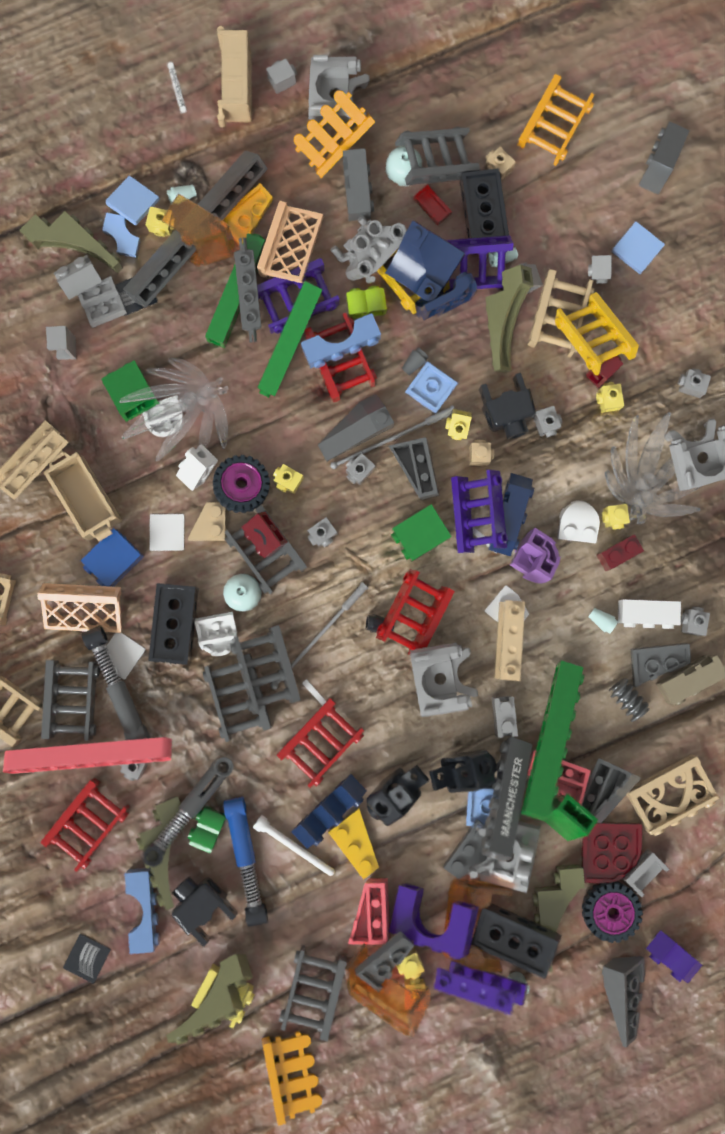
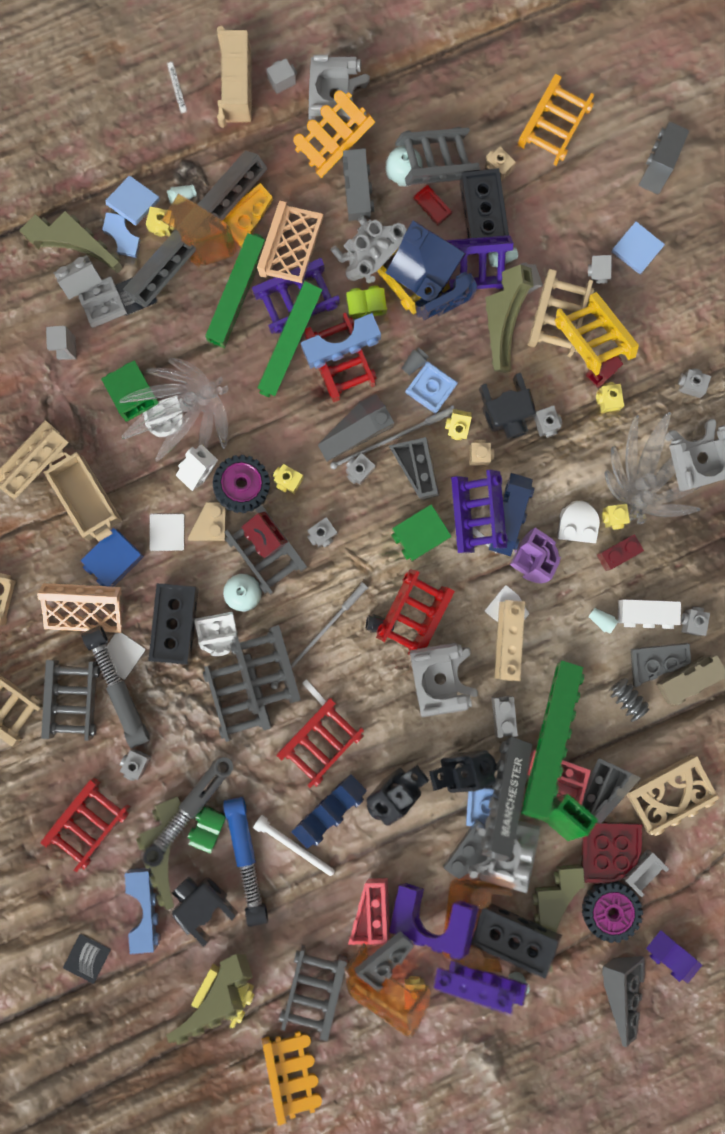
coral beam [3,737,172,774] -> none
dark grey plate [234,238,262,343] -> none
yellow wing [328,808,379,880] -> none
light yellow brick [396,946,424,980] -> none

